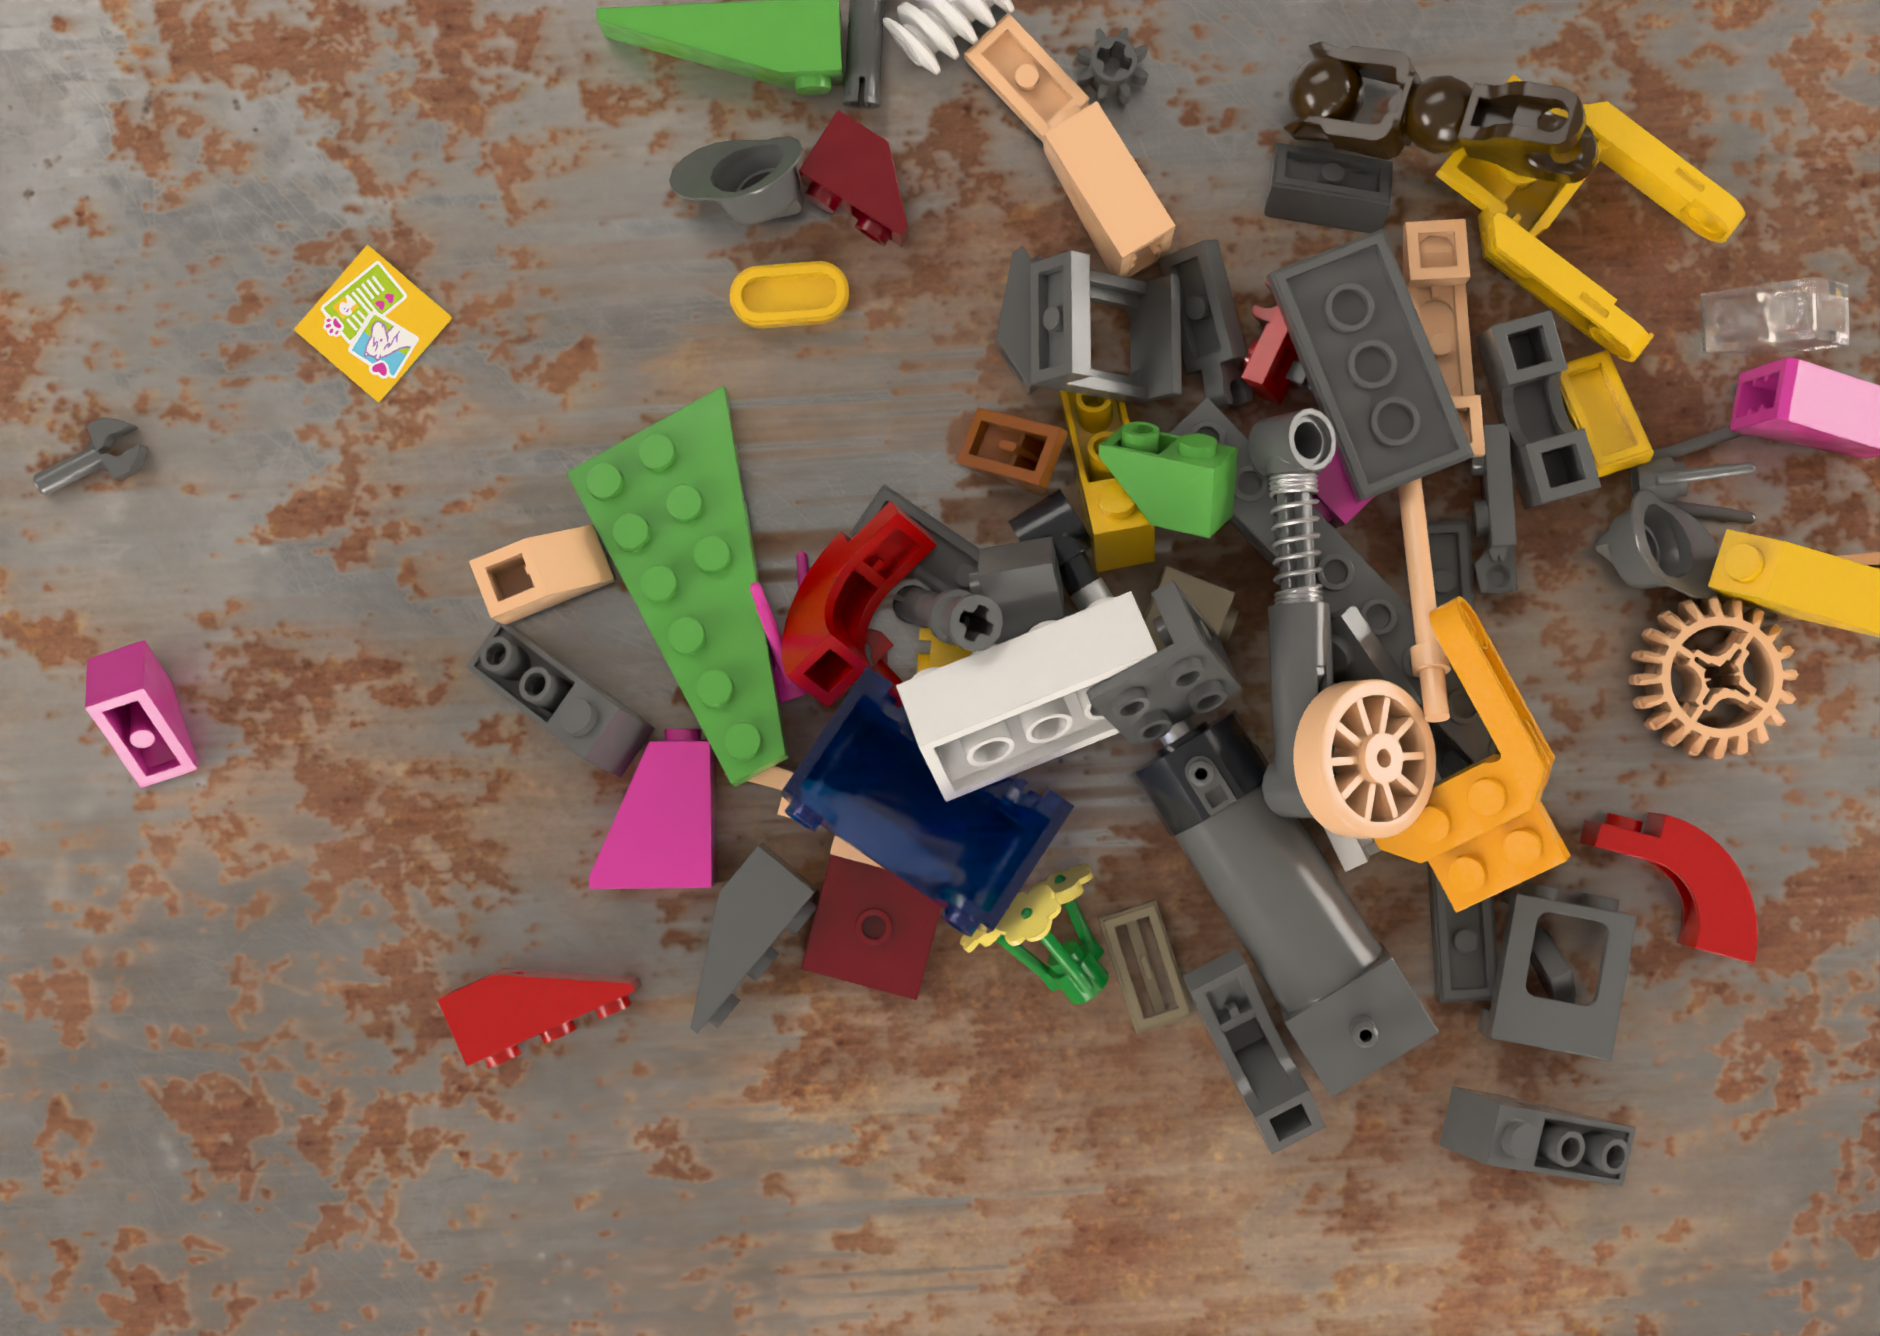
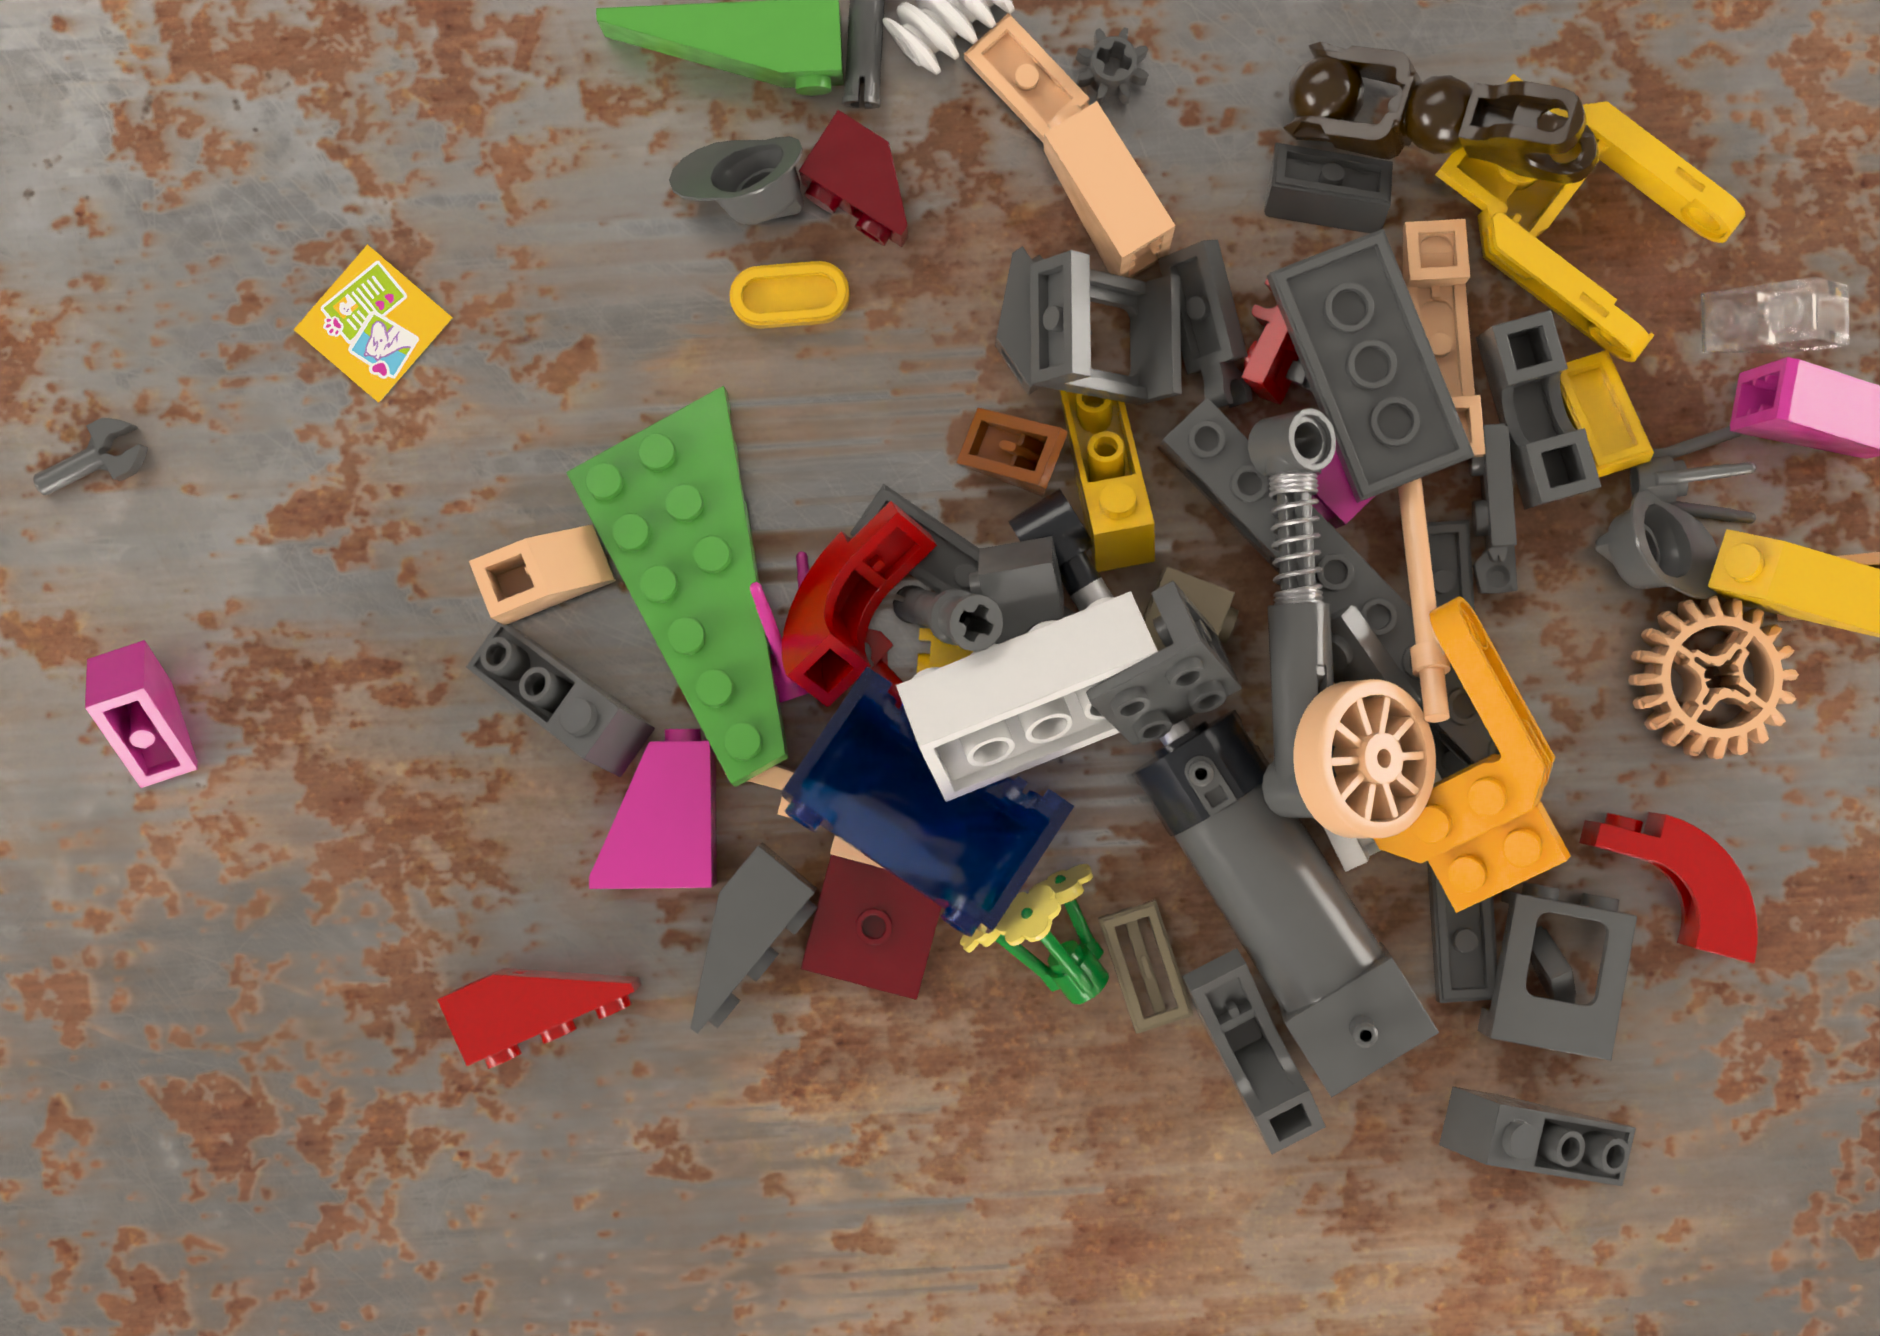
bright green slope [1098,422,1238,538] -> none

